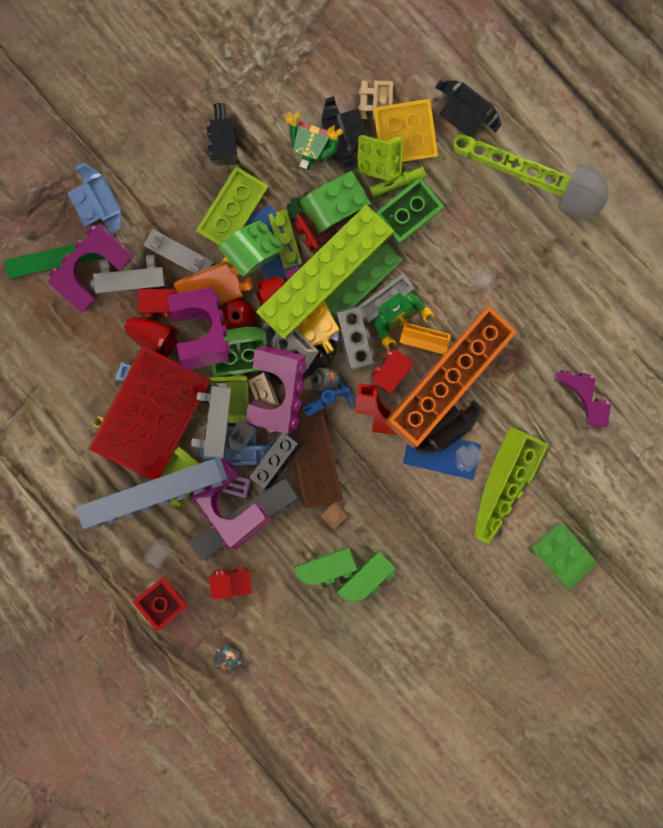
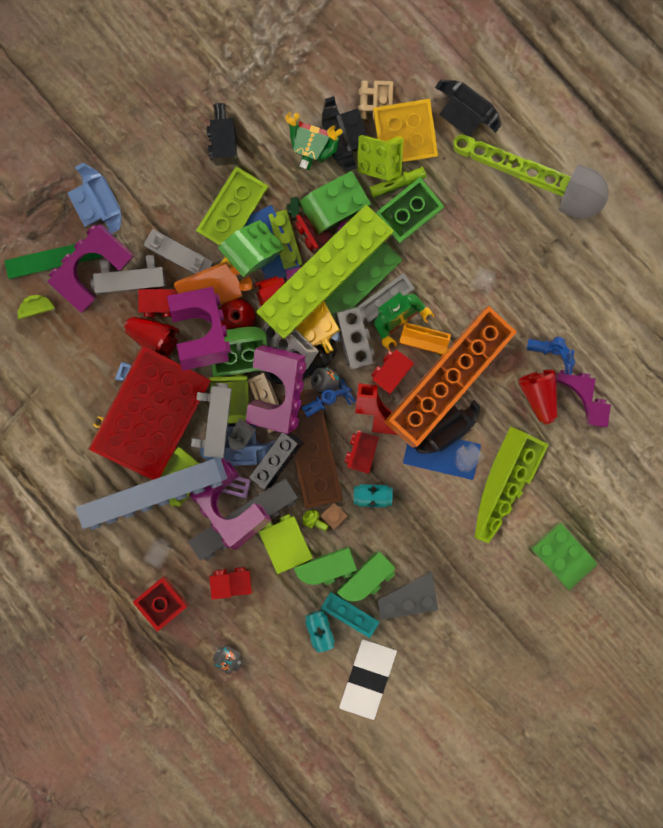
none -> lime plate [17,295,56,320]
none -> lime panel [259,514,313,574]
none -> lime plate [302,509,329,532]
none -> teal piece [304,610,335,653]
none -> teal plate [321,591,380,638]
none -> white sticker [339,639,397,720]
none -> red bracket [344,430,379,474]
none -> teal piece [354,484,393,508]
none -> dark grey wedge [377,570,438,620]
none -> red cone [518,369,557,424]
none -> blue pin [527,337,575,375]

